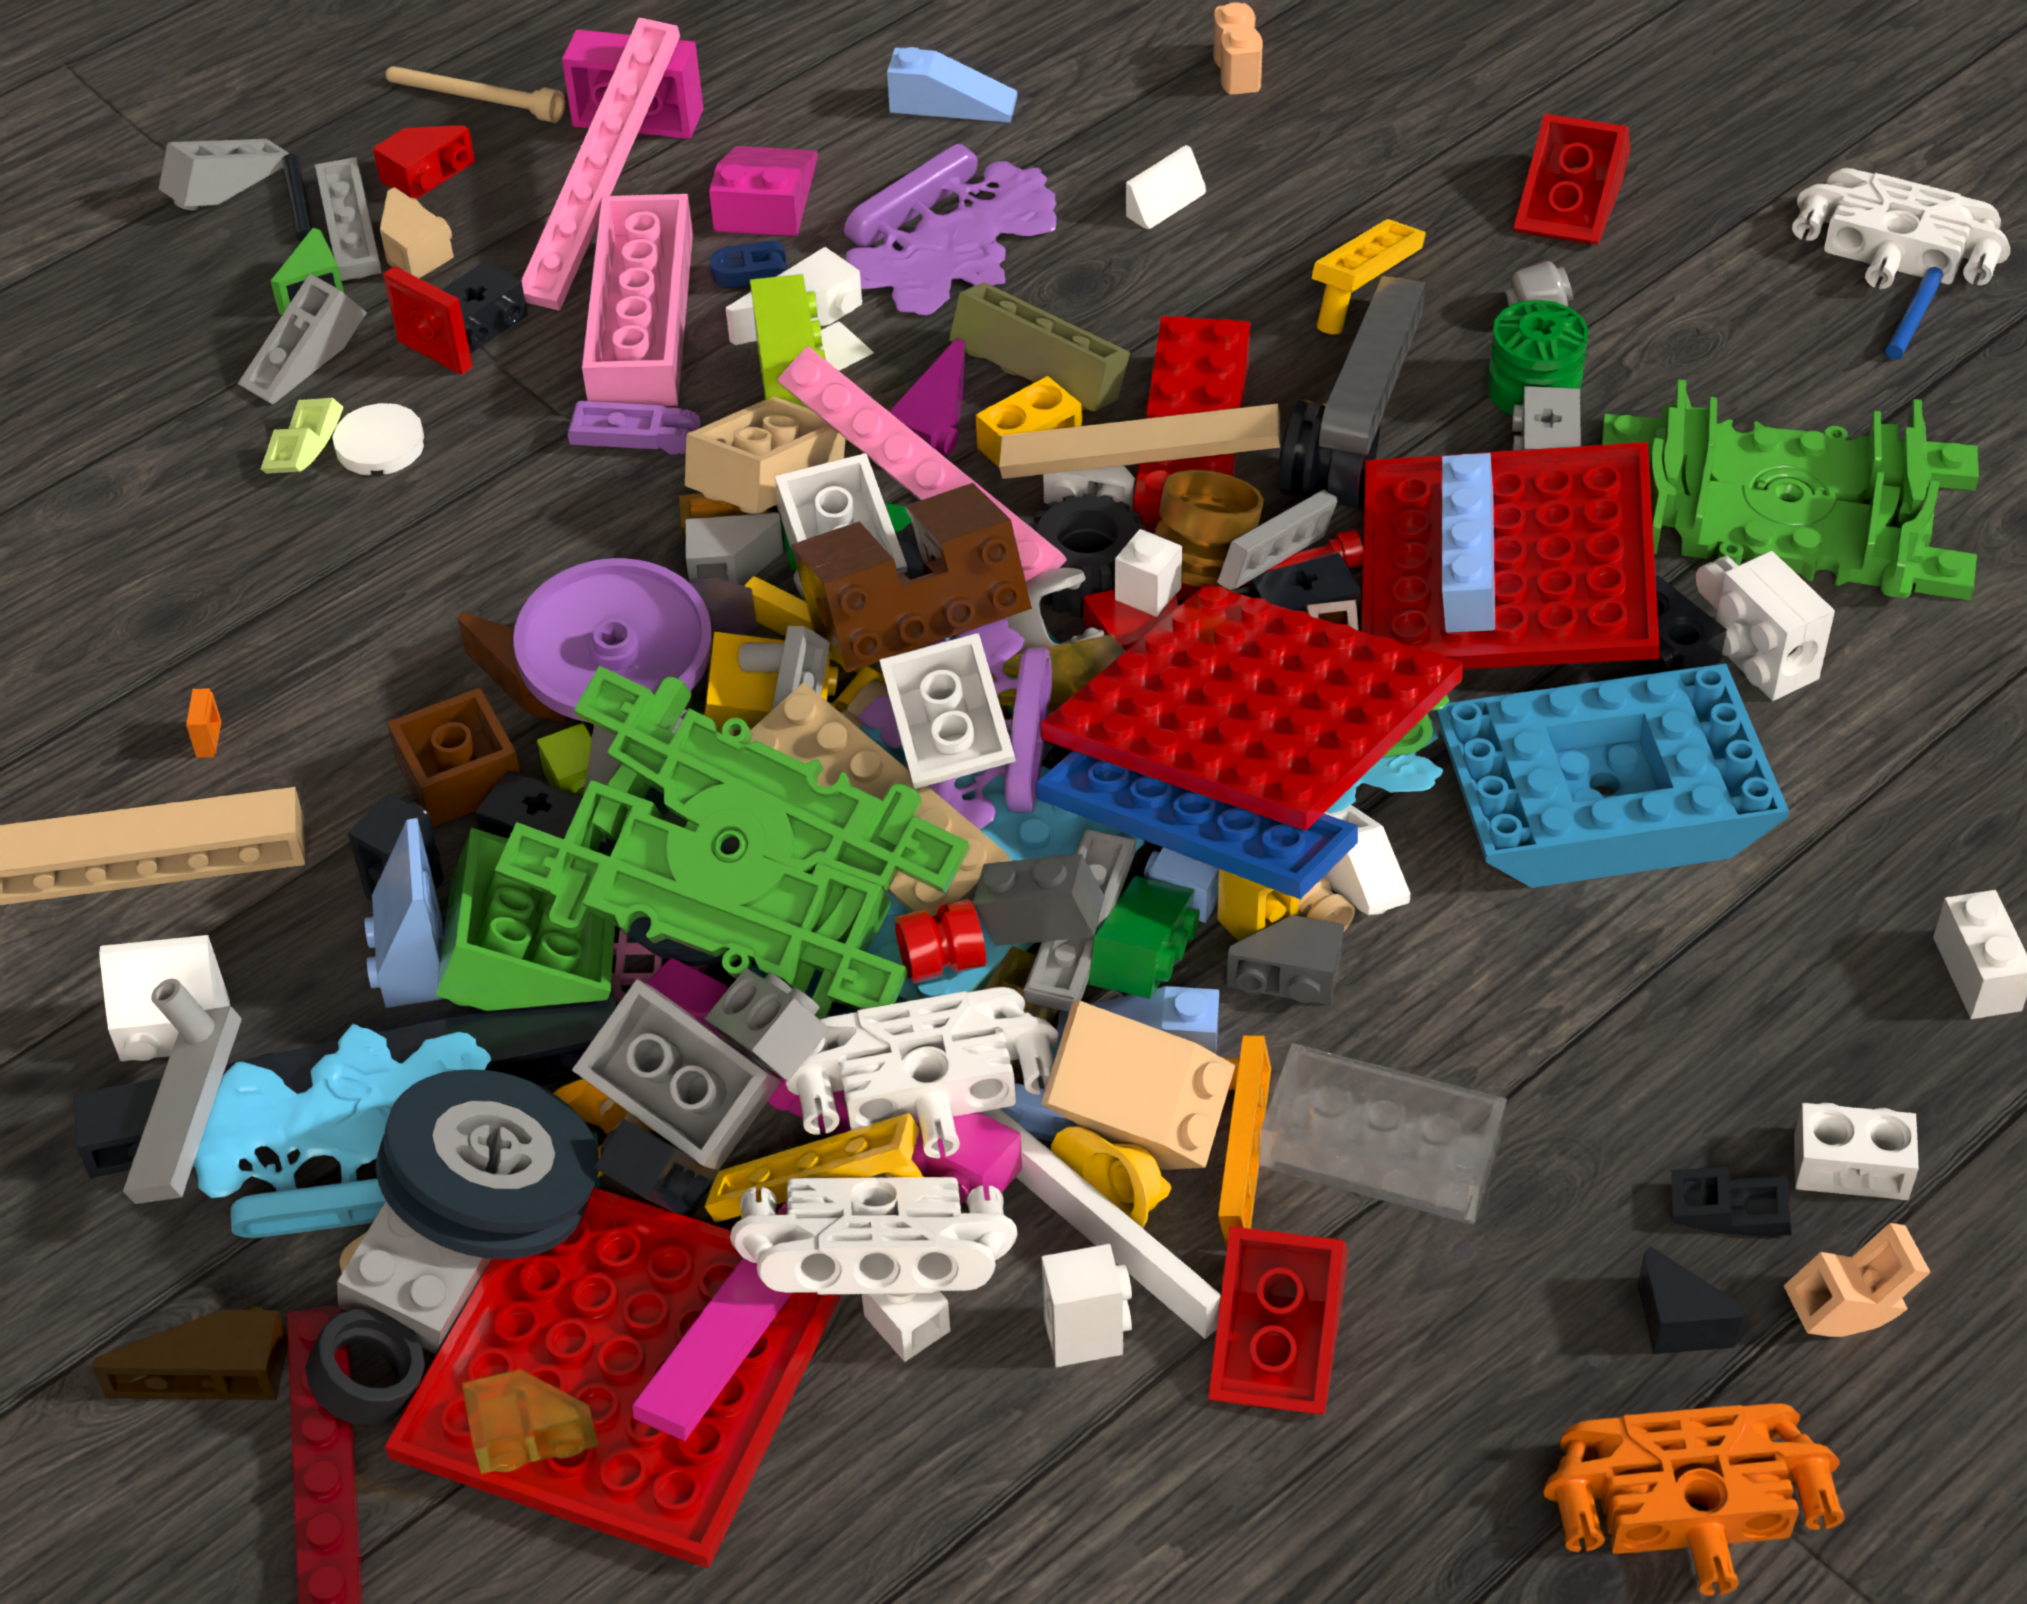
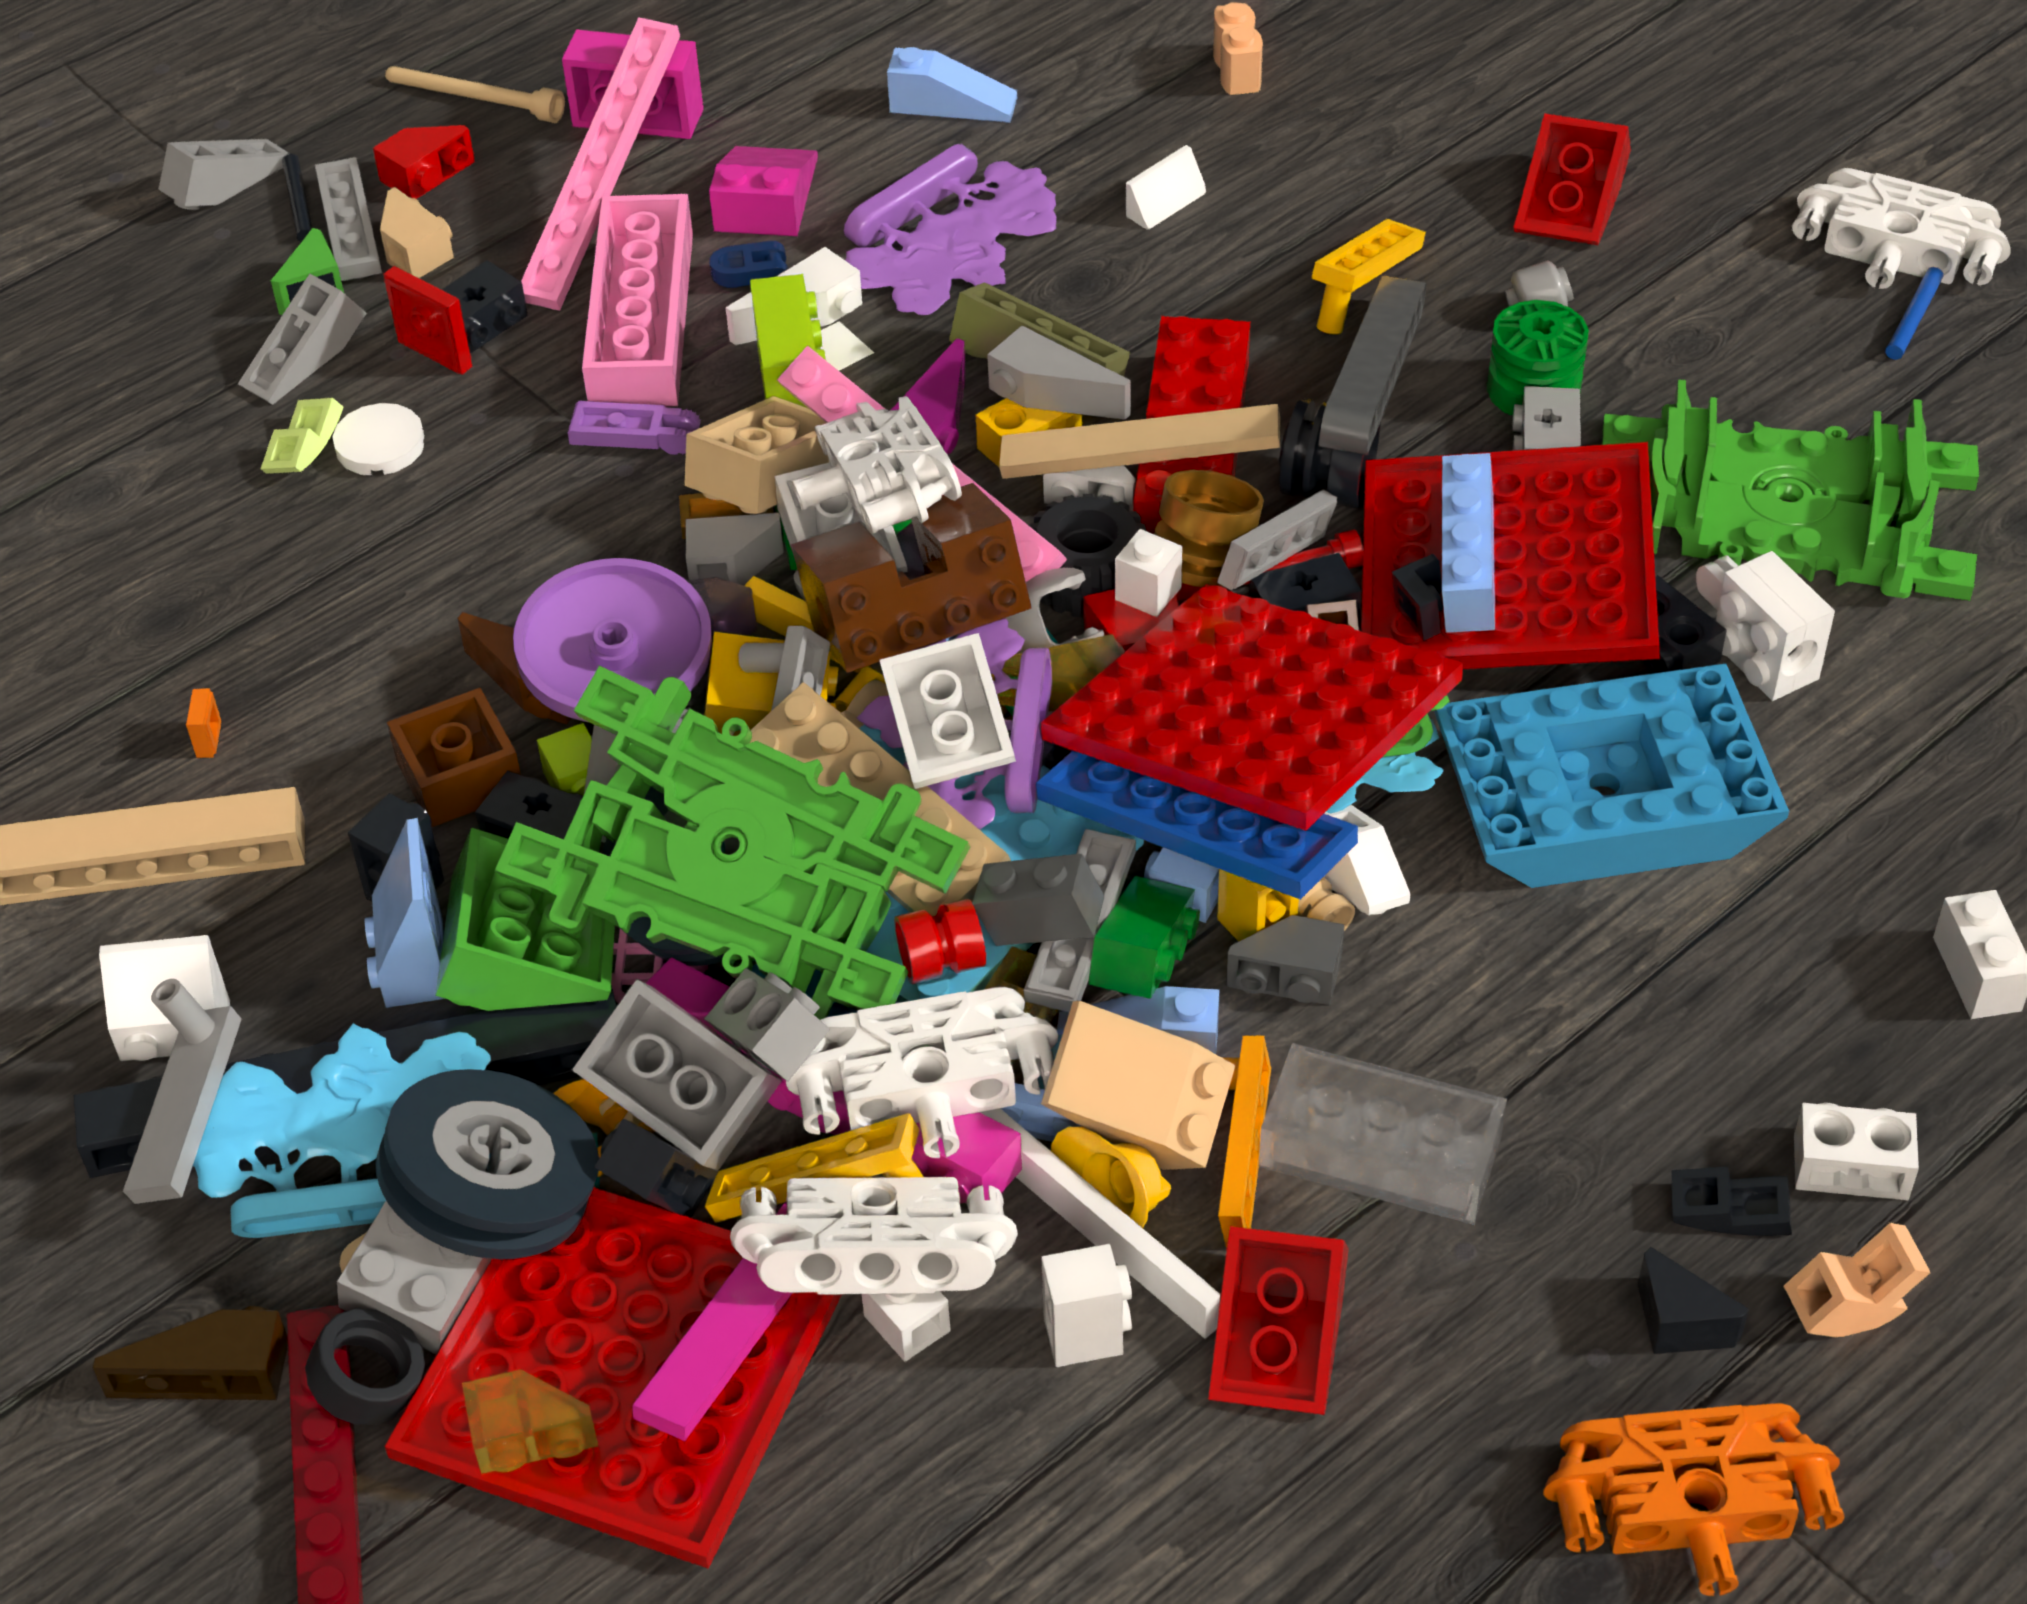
none -> white piece [792,396,962,534]
none -> light grey slope [987,326,1130,420]
none -> black bracket [1392,554,1443,641]

